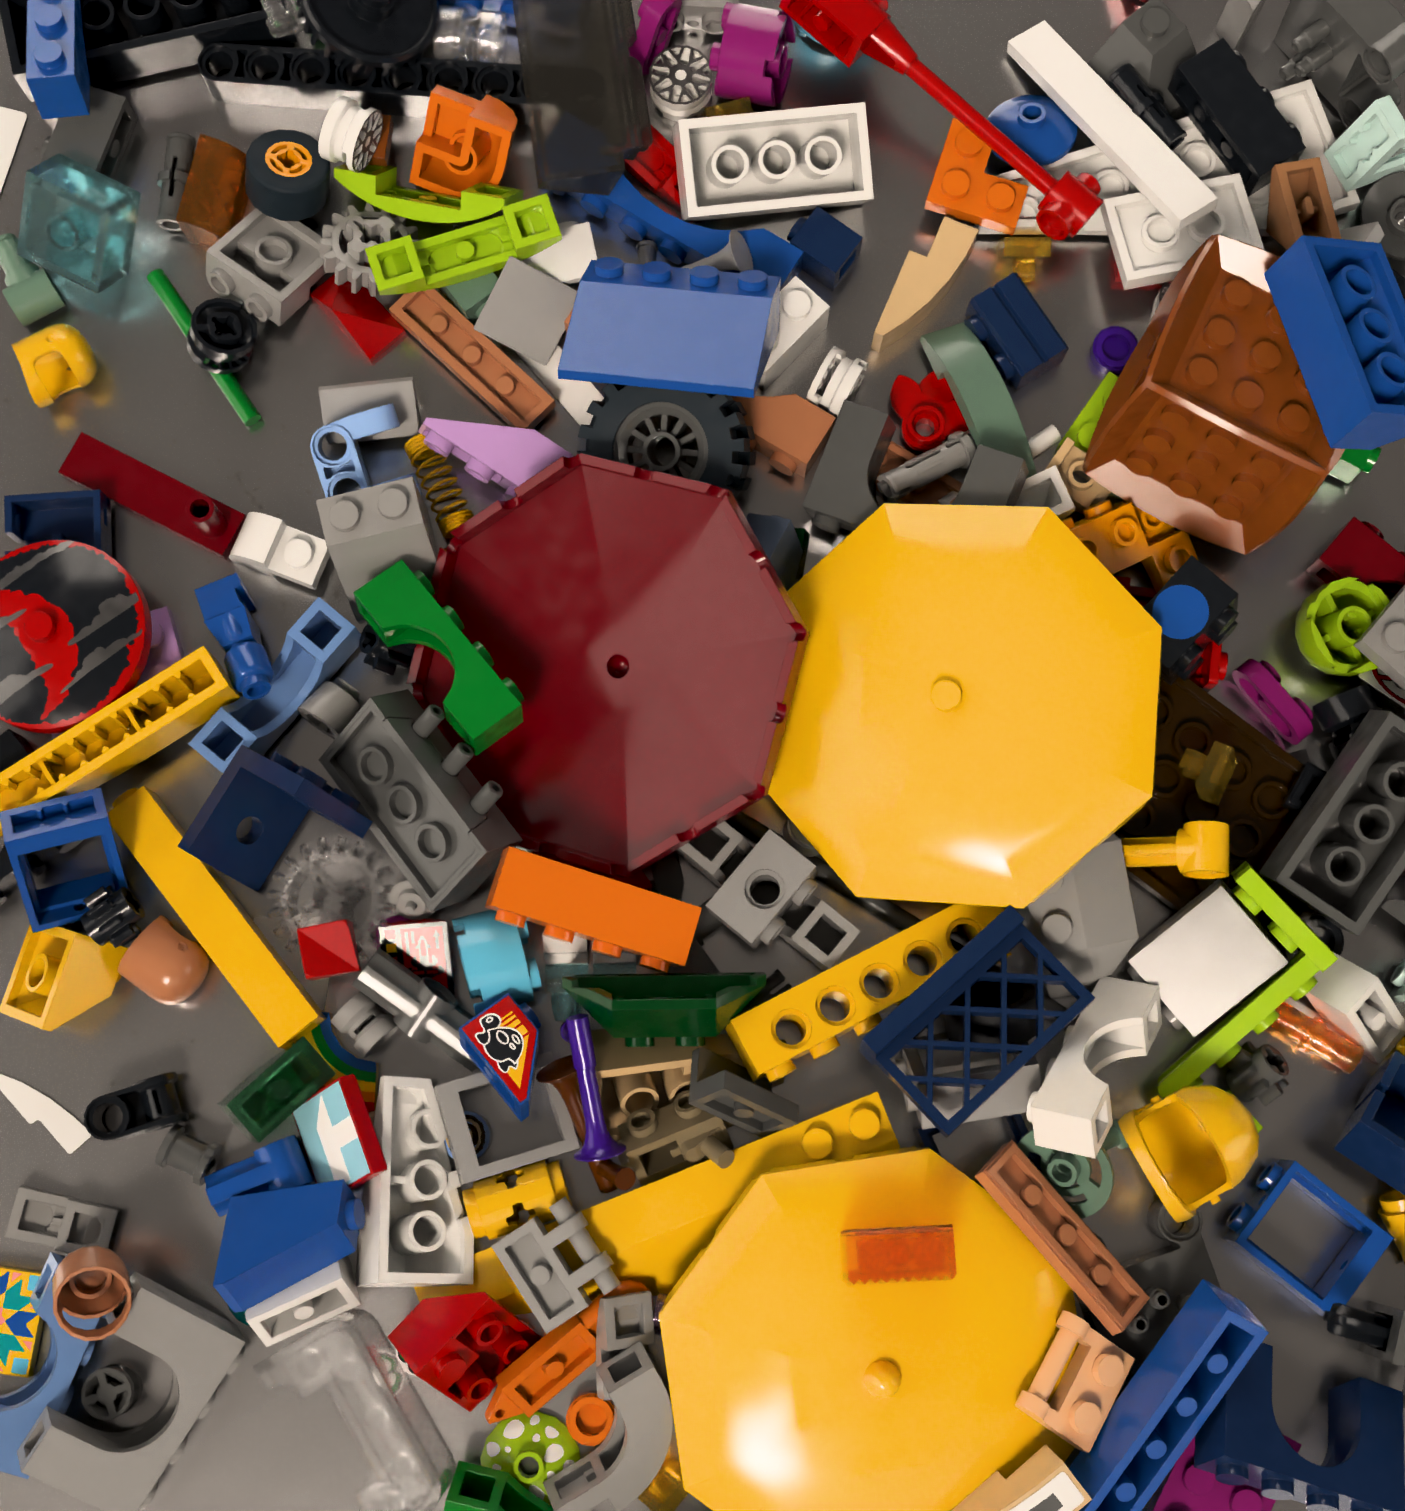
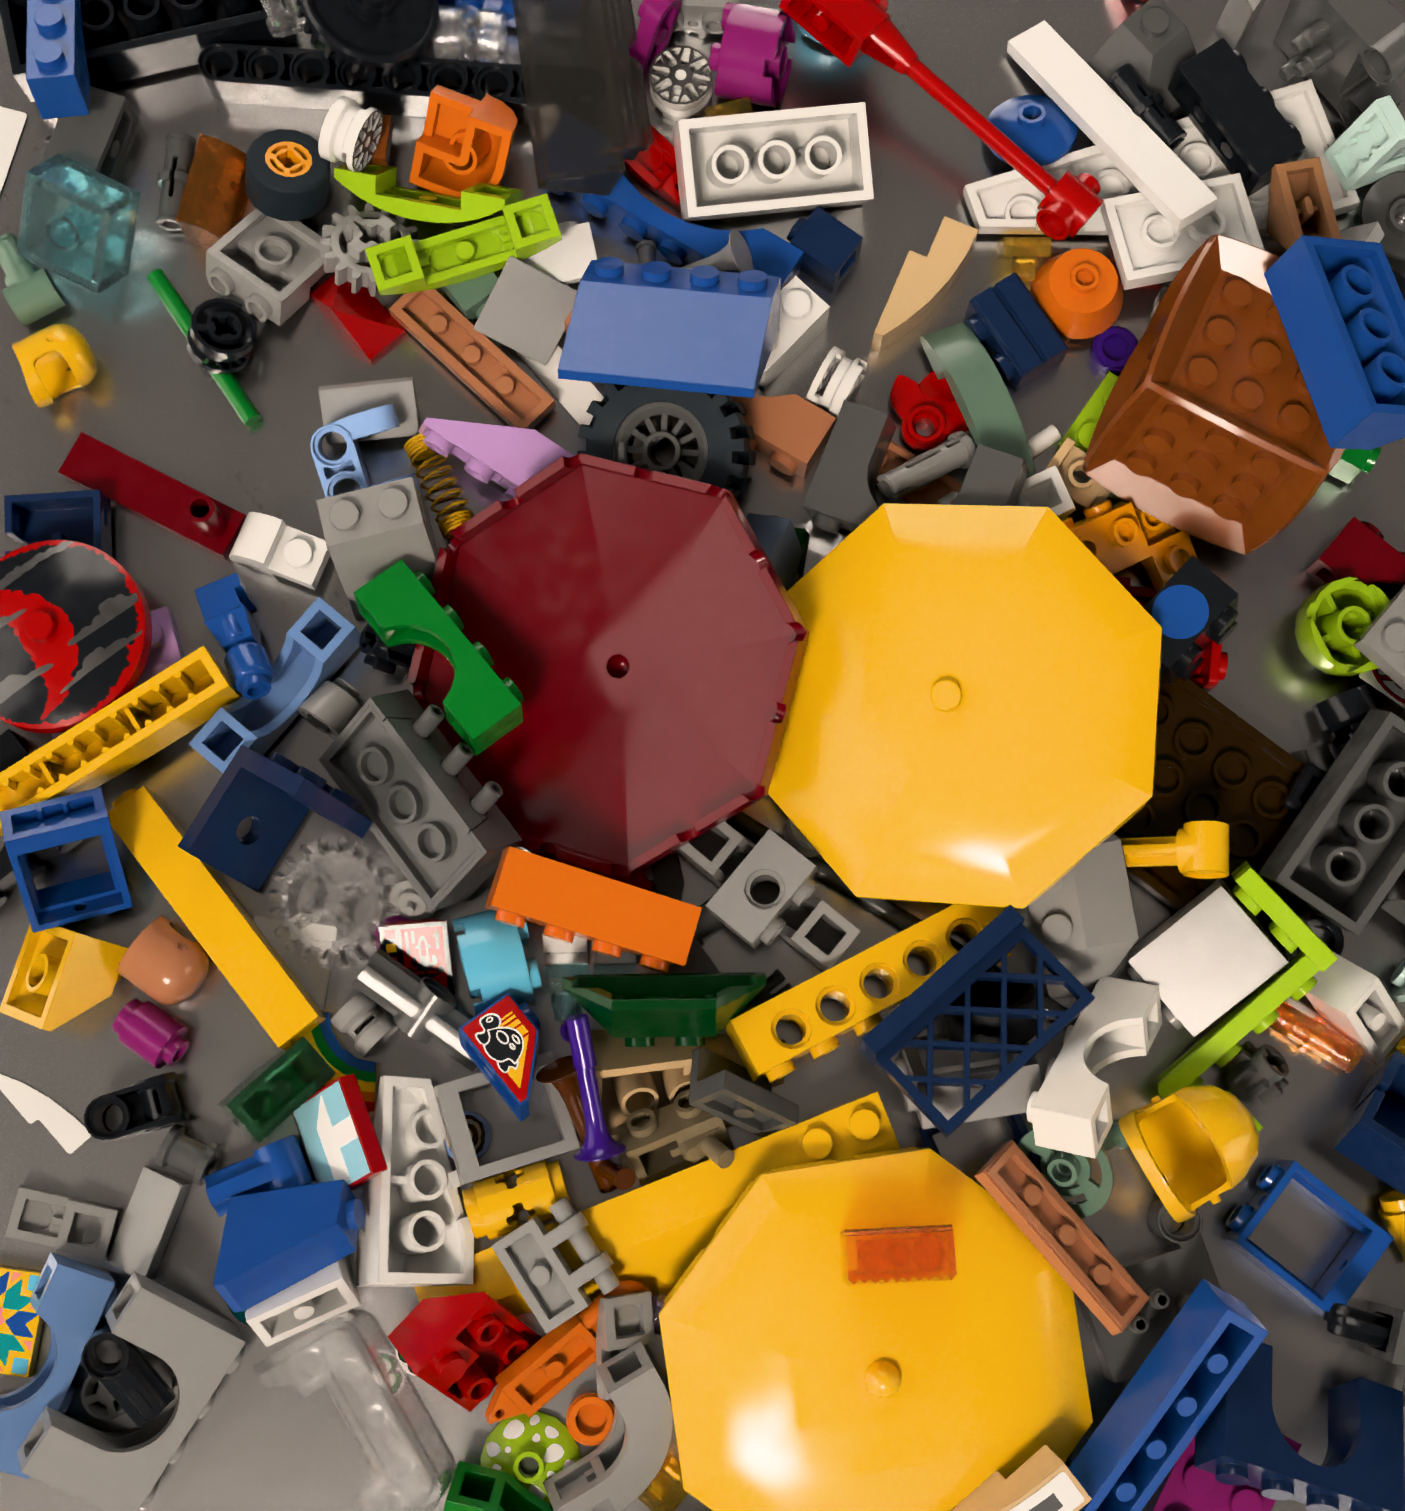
nougat helmet [52,1246,132,1341] -> none
black gear [80,885,145,948] -> none
red slope [297,919,361,981] -> none
orange plate [924,118,1029,236] -> none
light nougat plate [1015,1310,1135,1453] -> none
clear yellow tile [1179,741,1238,806] -> none
magenta plate [1232,658,1313,745] -> none
none -> black piece [81,1324,176,1428]
none -> light grey slope [106,1166,191,1280]
none -> magenta brick [112,998,189,1069]
none -> orange cone [1031,248,1123,341]

